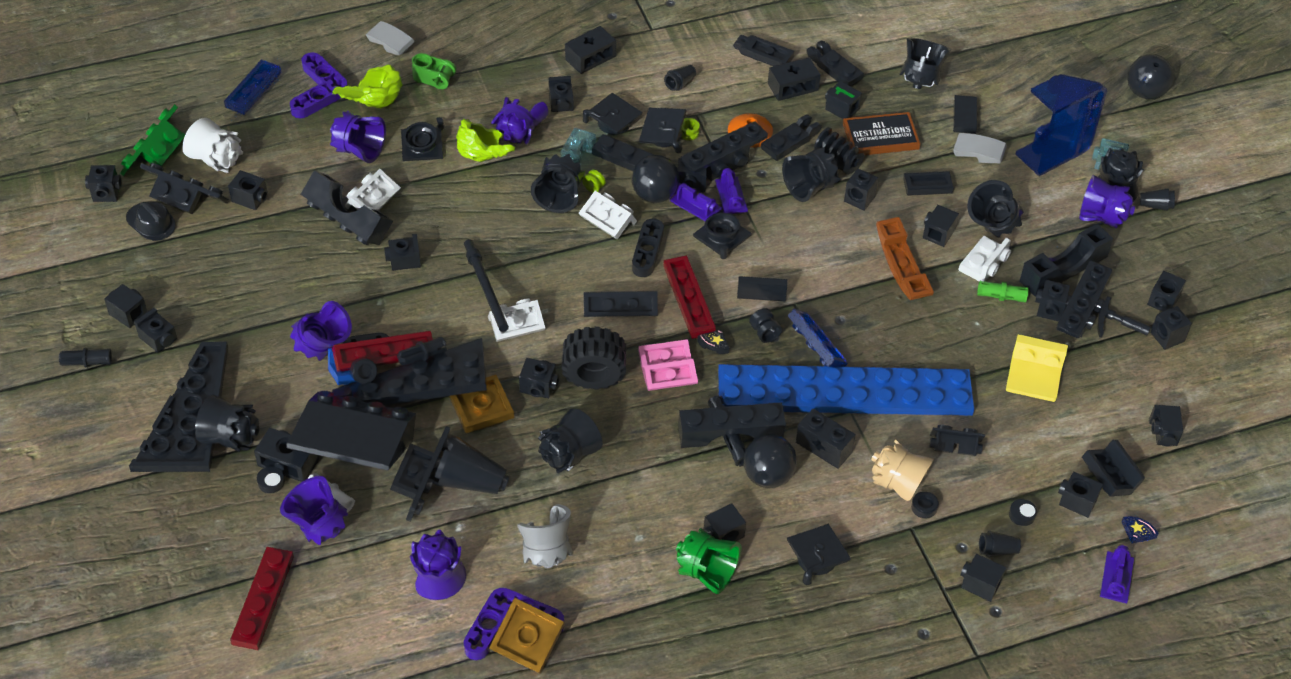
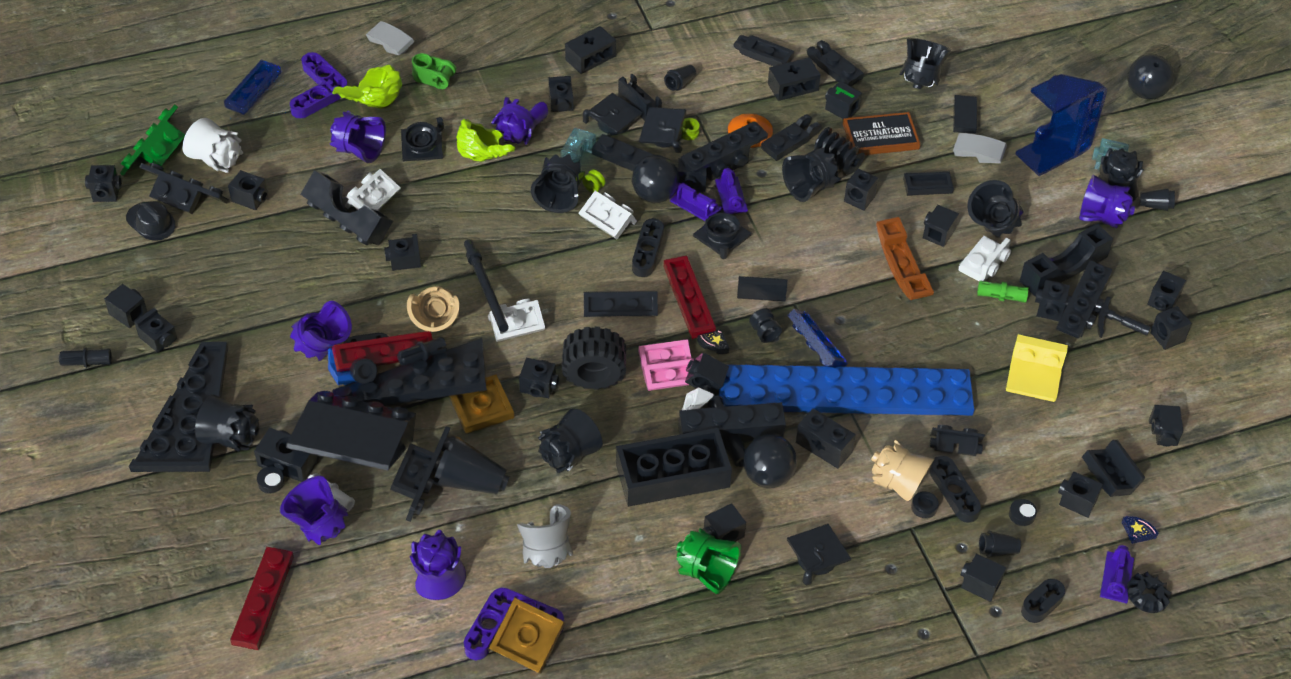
none -> tan hat [407,286,460,332]
none -> black brick [616,428,732,507]
none -> black hinge [618,74,662,121]
none -> white slope [682,388,714,410]
none -> black brick [685,352,729,394]
none -> black beam [930,456,981,523]
none -> black beam [1021,579,1066,623]
none -> black gear [1127,571,1171,613]

